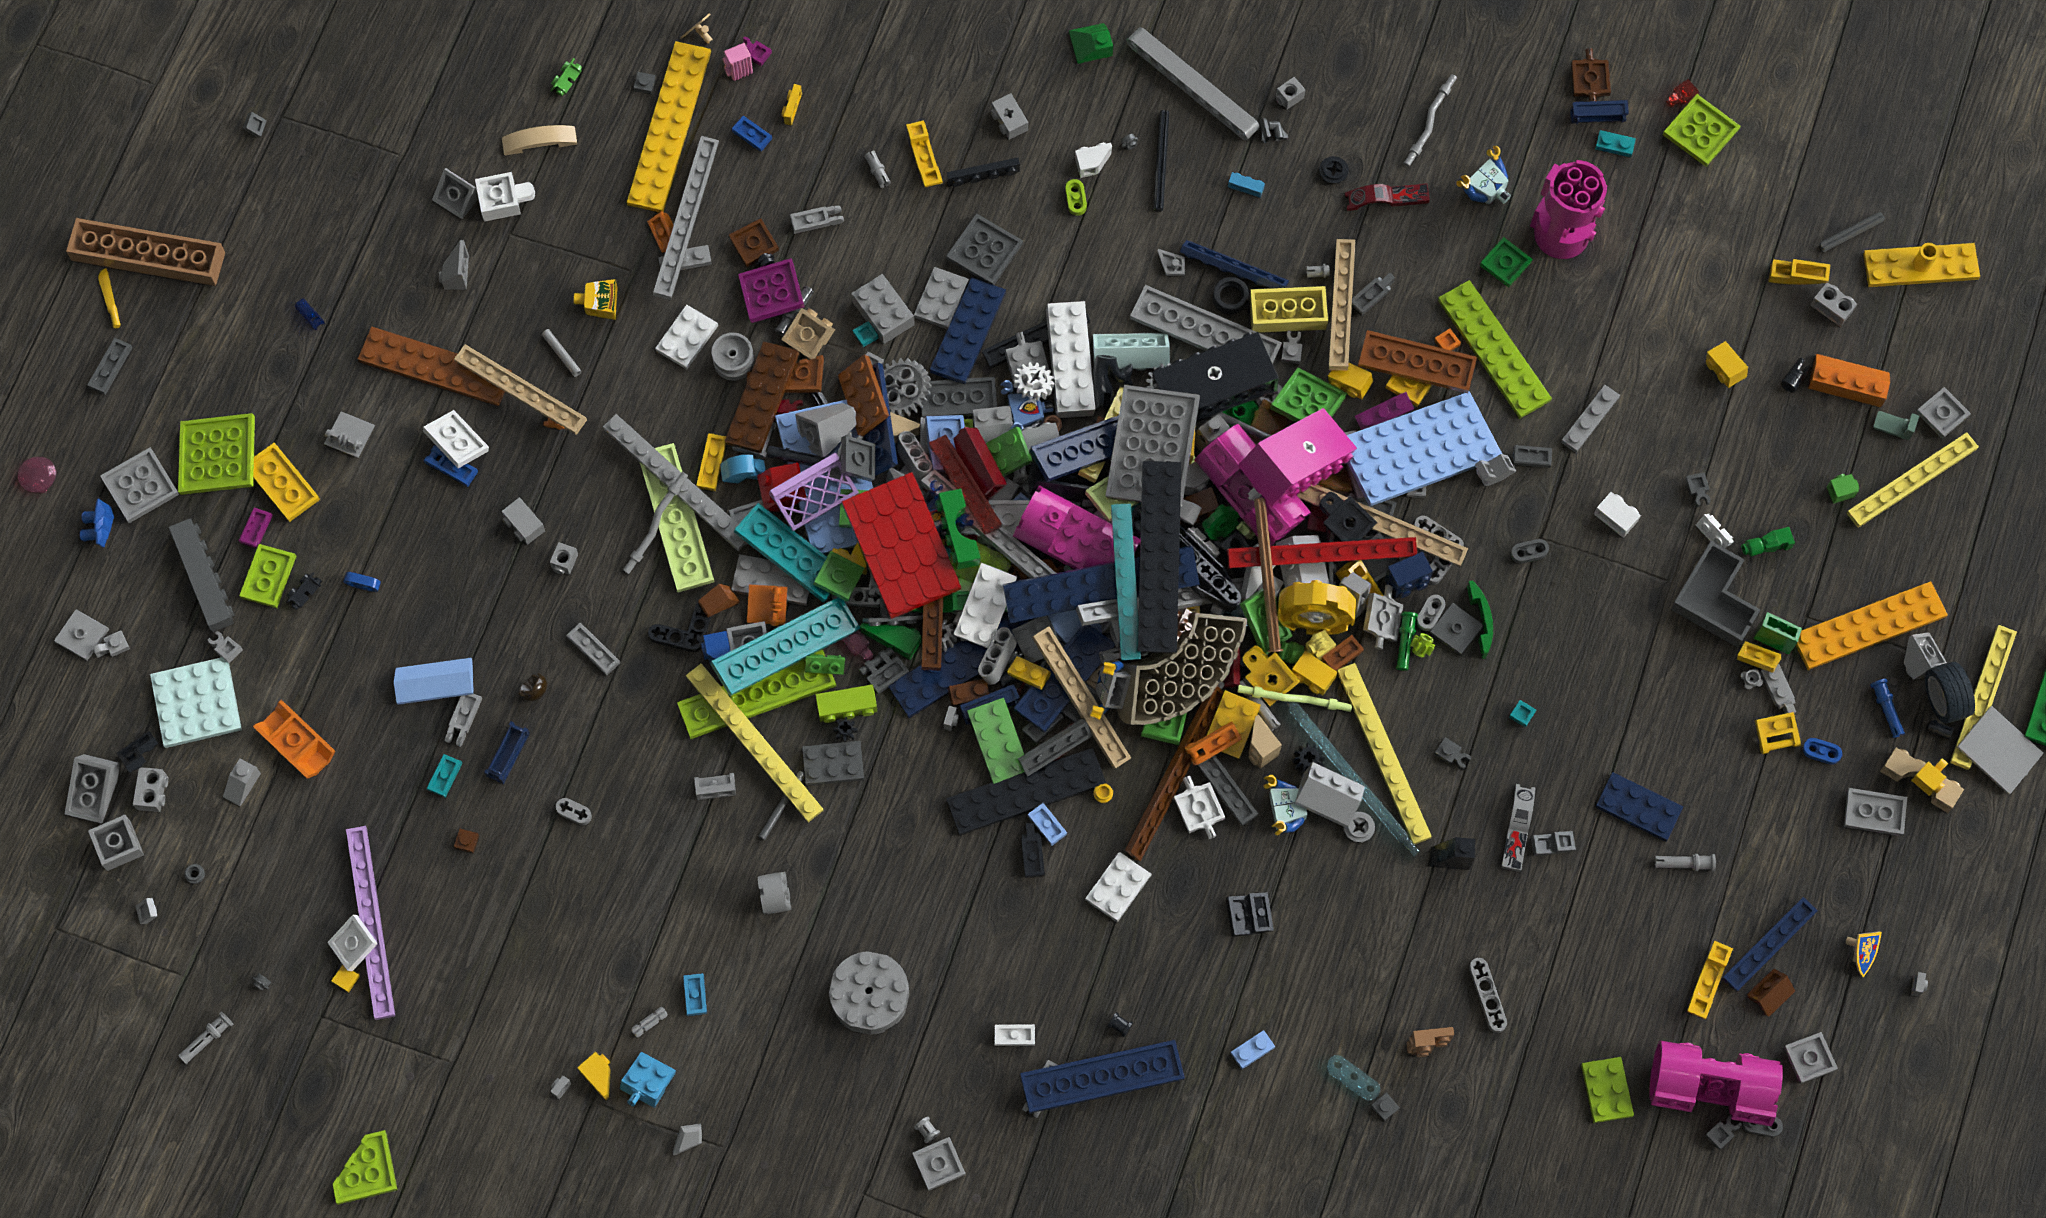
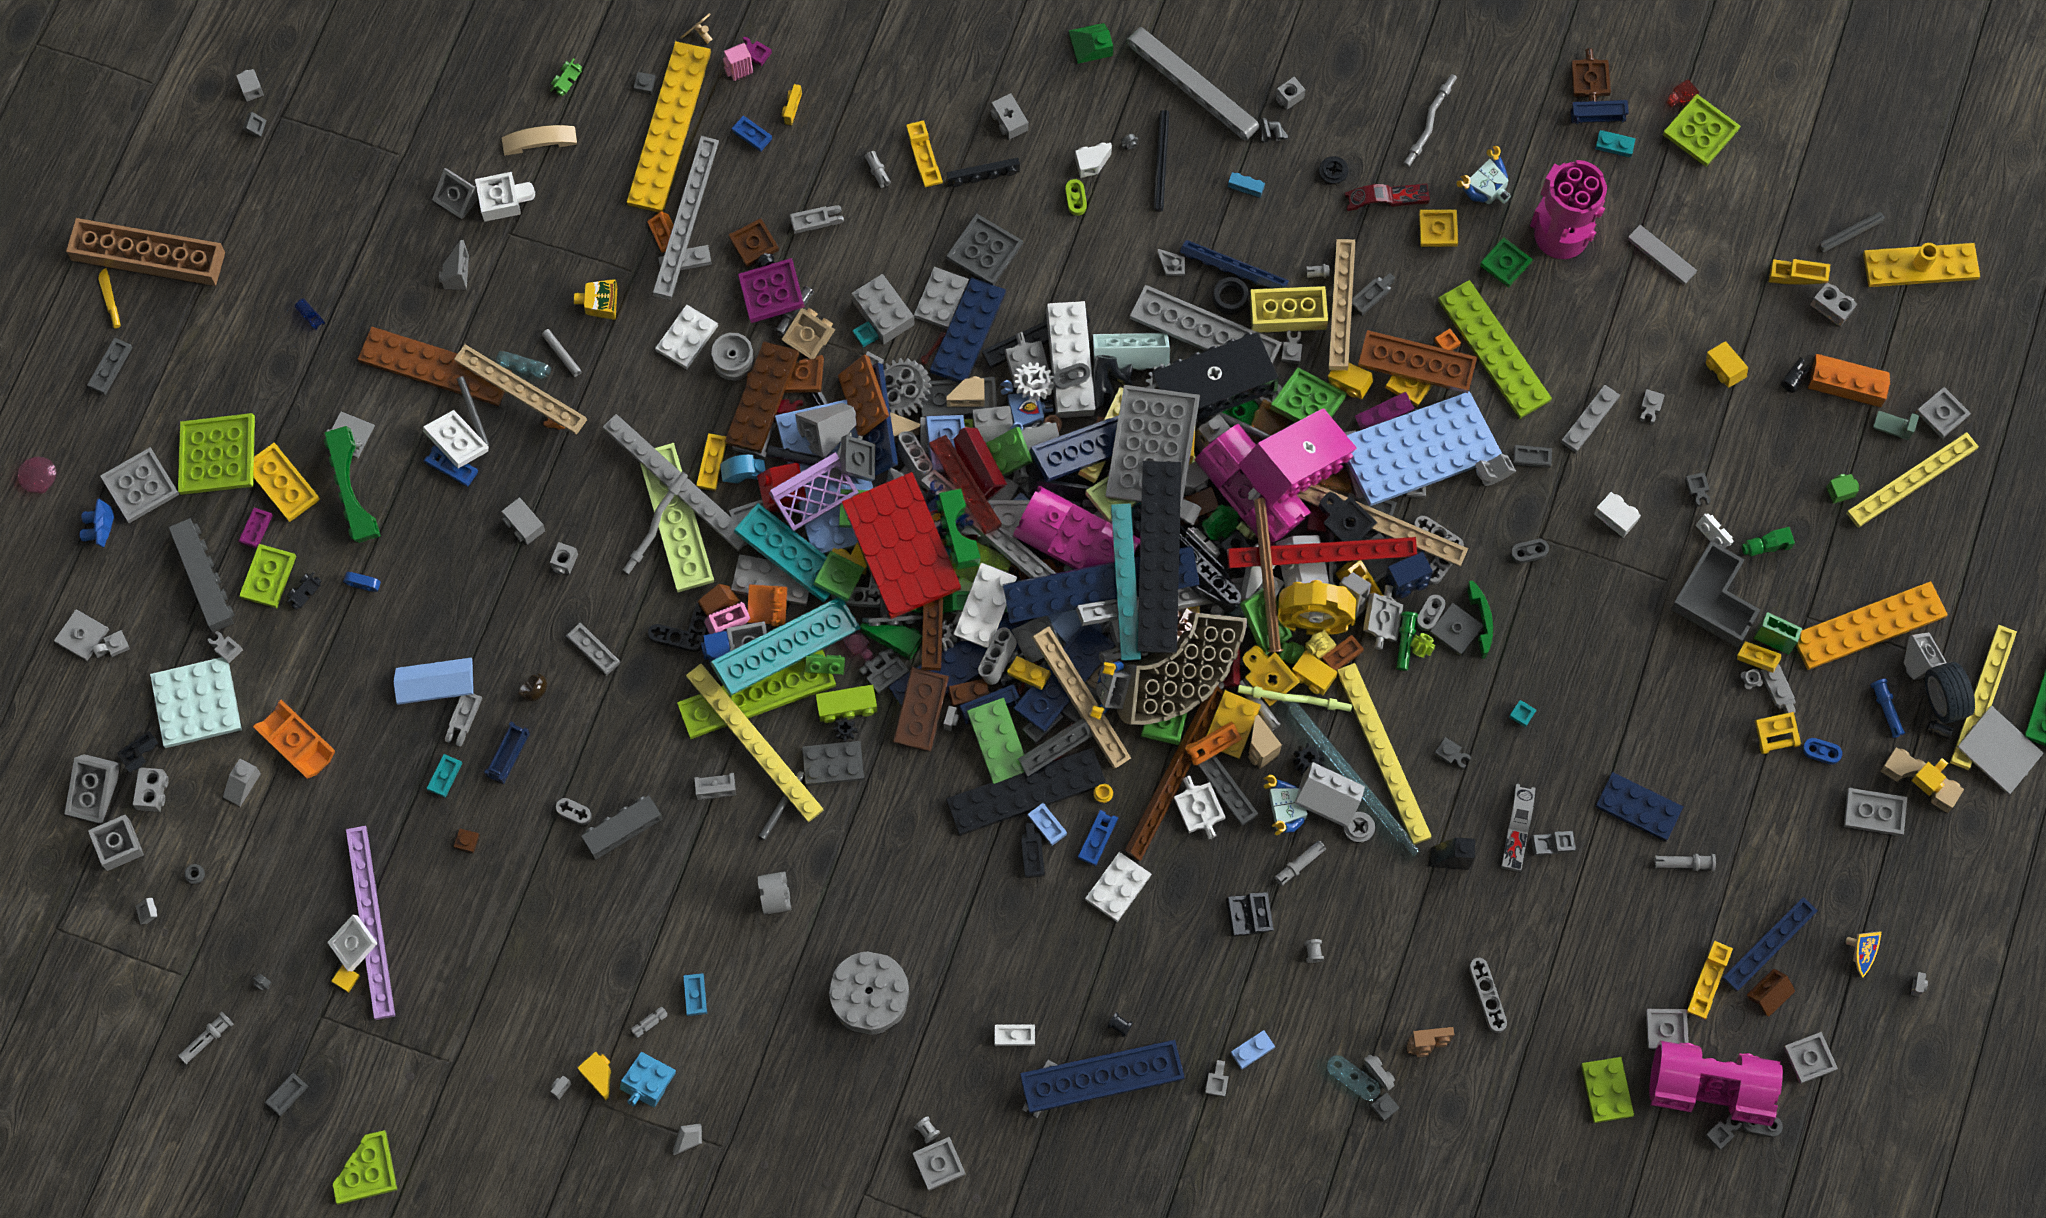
none -> light grey brick [236,69,264,101]
none -> dark grey tile [265,1073,309,1117]
none -> green arch [324,426,380,543]
none -> dark grey bar [457,376,490,447]
none -> clear light blue plate [496,351,552,379]
none -> dark grey brick [582,795,663,860]
none -> bright pink brick [704,602,750,634]
none -> reddish brown tile [893,667,949,752]
none -> clear red hinge [921,332,946,364]
none -> tan slope [947,376,985,407]
none -> dark grey plate [1053,363,1090,389]
none -> blue plate [1078,810,1118,866]
none -> light grey plate [1205,1060,1229,1097]
none -> light grey pin [1274,840,1326,886]
none -> light grey bush [1304,939,1324,963]
none -> light grey plate [1363,1055,1395,1091]
none -> yellow plate [1419,210,1458,247]
none -> light grey tile [1627,225,1697,286]
none -> light grey plate [1639,389,1664,425]
none -> light grey plate [1646,1009,1689,1050]

